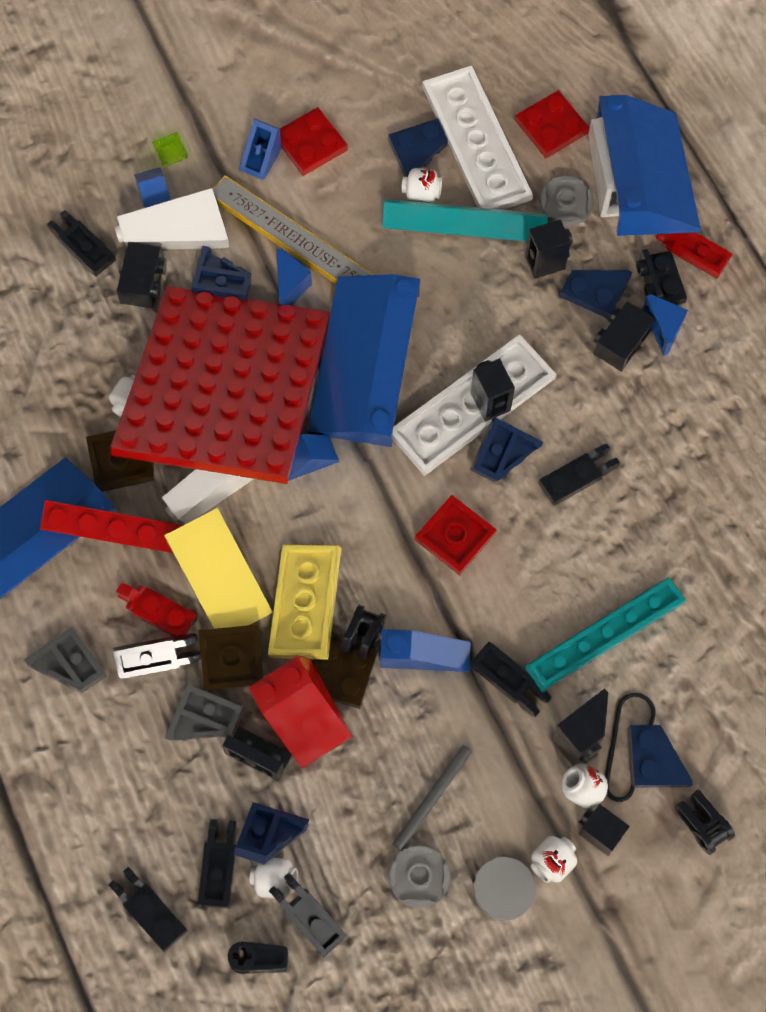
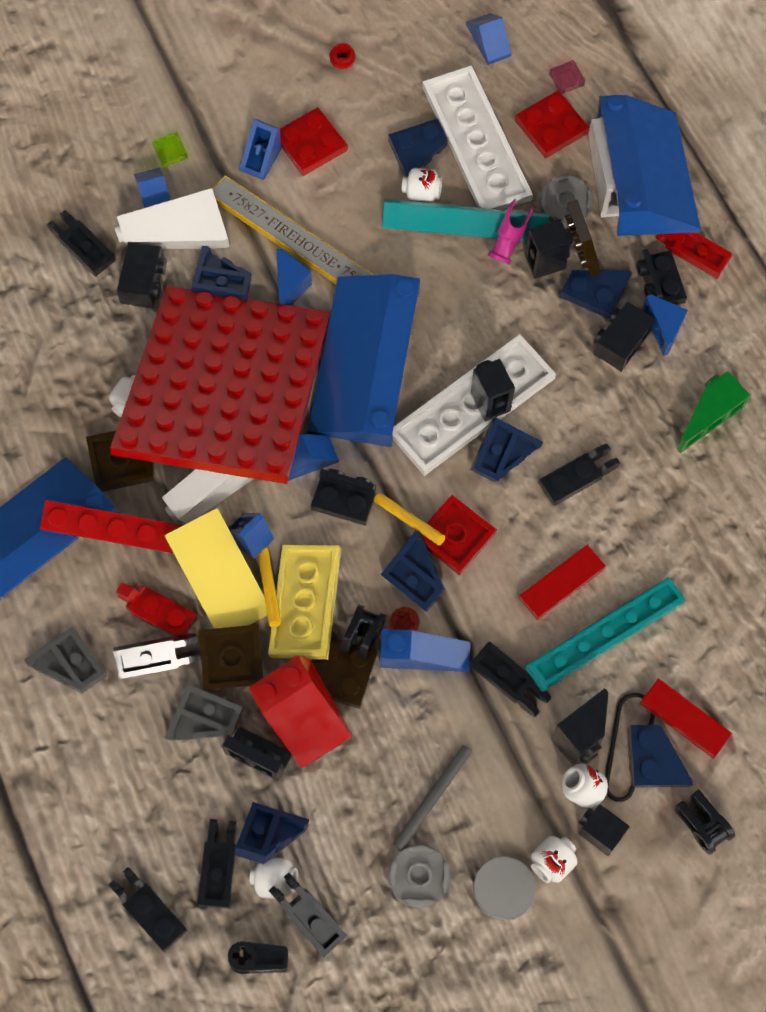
none -> blue slope [228,513,274,558]
none -> yellow bar [258,547,281,627]
none -> black bracket [311,469,376,526]
none -> red plate [329,43,356,69]
none -> yellow bar [374,493,445,545]
none -> dark blue wing [380,531,446,612]
none -> clear red tile [389,607,420,631]
none -> slope [466,13,512,65]
none -> dark pink piece [488,199,533,265]
none -> red tile [519,544,606,620]
none -> clear pink tile [549,60,585,94]
none -> dark brown plate [565,200,602,278]
none -> red tile [639,678,732,759]
none -> green slope [677,371,750,454]

